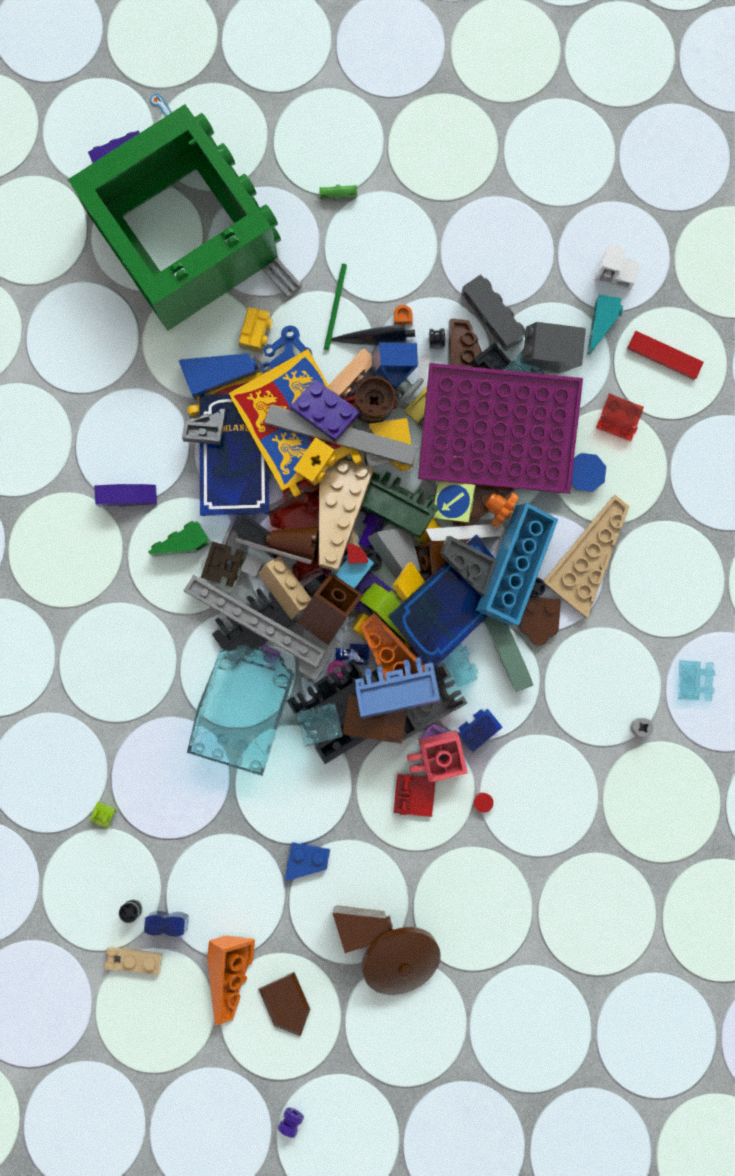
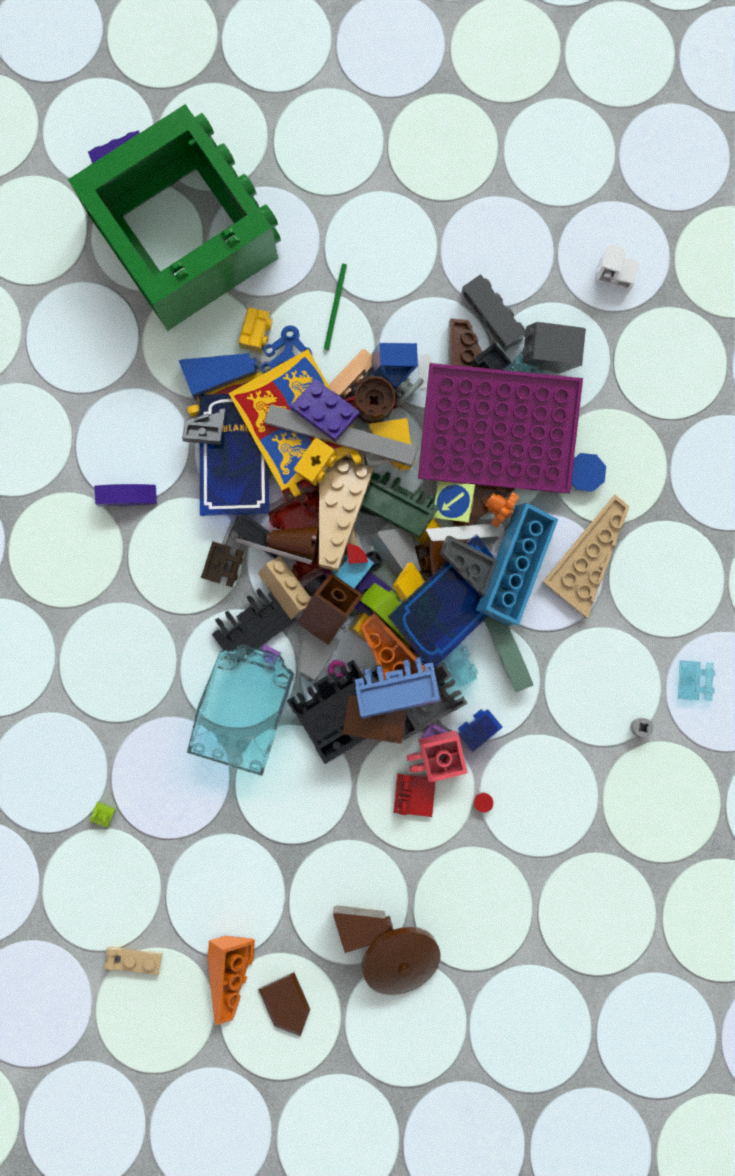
black wheel [119,899,142,923] -> none
clear blue brick [144,911,189,937] -> none
green slope [148,521,212,556] -> none
sticker [150,94,172,116] -> none
light grey tile [184,575,326,669] -> none
light grey piece [240,555,264,579] -> none
light grey tile [263,258,302,298] -> none
dark purple wheel [278,1107,304,1138] -> none
blue wing [285,842,330,881] -> none
clear light blue hinge [297,702,343,747] -> none
bright green pin [319,184,357,200] -> none
black piece [332,324,416,345] -> none
clear blue plate [336,644,369,665] -> none
dark purple piece [358,514,385,551] -> none
orange tile [394,305,413,325] -> none
light yellow tile [404,386,427,424] -> none
black wheel [429,328,445,348] -> none
reddish brown plate [520,597,561,646] -> none
black wheel [530,578,546,597] -> none
teal slope [587,294,623,355] -> none
clear red hinge [596,393,644,441] -> none
red tile [627,331,704,380] -> none

